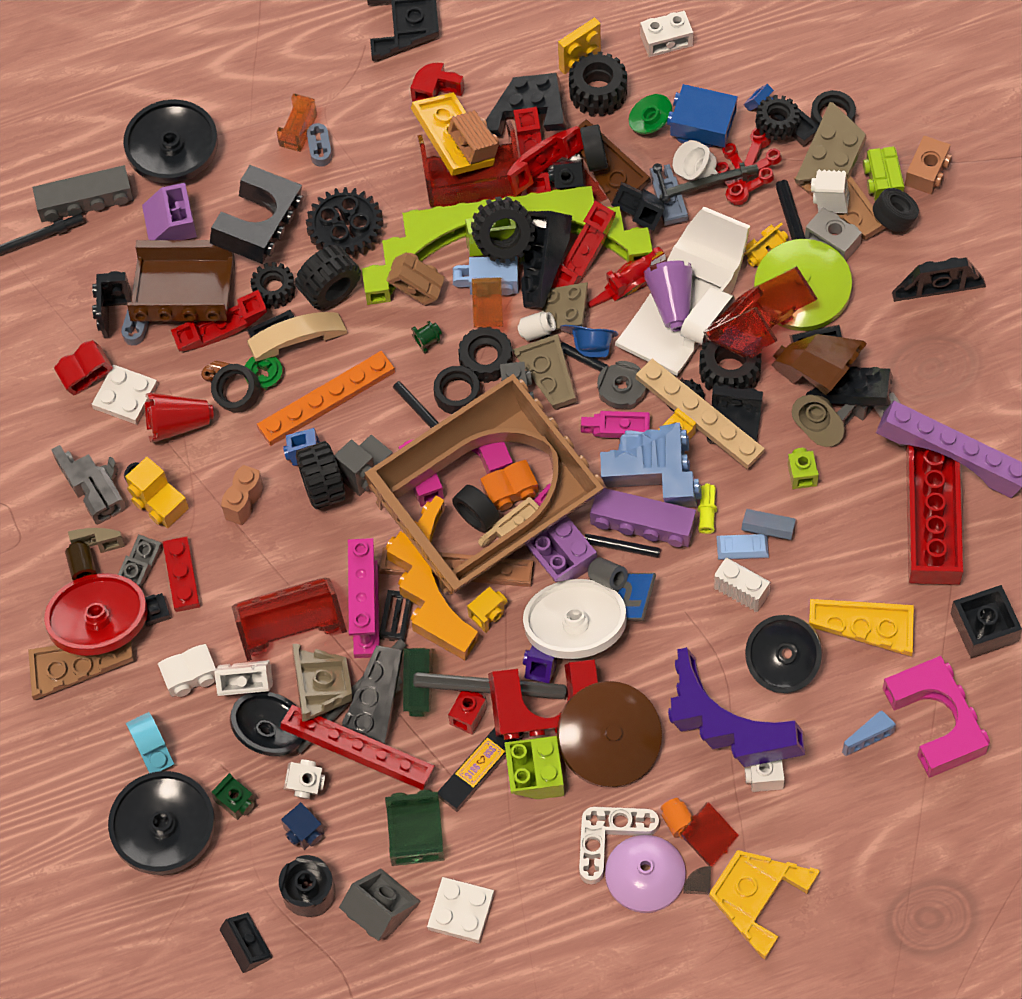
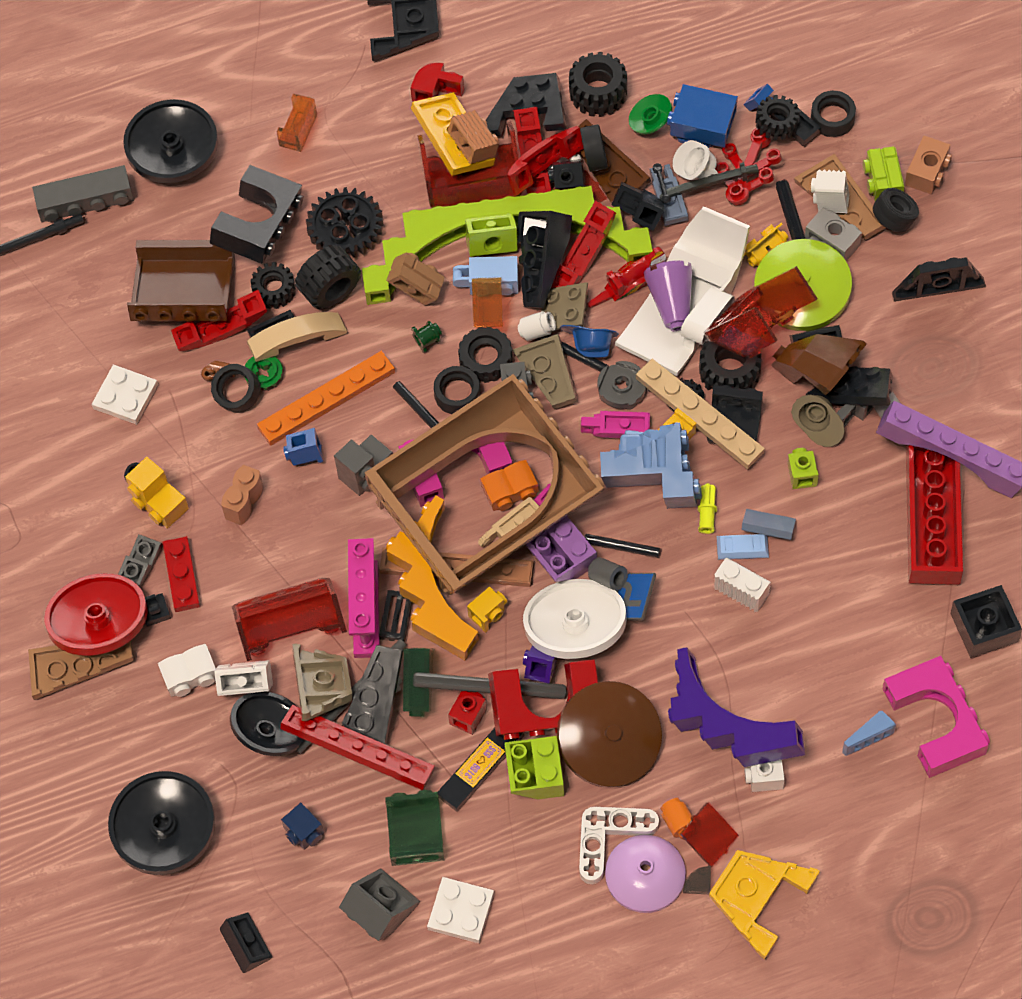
flat silver plate [51,445,126,524] -> none
red brick [54,340,113,396] -> none
dark brown brick [65,541,97,581] -> none
dark tan slope [68,528,125,553] -> none
black bracket [92,271,132,338] -> none
sand blue beam [121,309,149,346] -> none
medium azure brick [126,712,174,773] -> none
medium lavender slope [142,183,197,240] -> none
red cone [145,393,214,442] -> none
dark green brick [211,773,255,820] -> none
black brick [279,855,335,917] -> none
white brick [284,759,325,799] -> none
black tyre [296,441,346,510] -> none
sand blue beam [307,123,332,167] -> none
black tyre [452,484,500,532] -> none
black tyre [471,196,535,263] -> none
yellow plate [558,17,601,75] -> none
medium lavender brick [590,488,696,547] -> none
white brick [640,11,693,57] -> none
black dish [745,615,823,693] -> none
dark tan wing [795,102,866,185] -> none
yellow wing [809,599,914,657] -> none

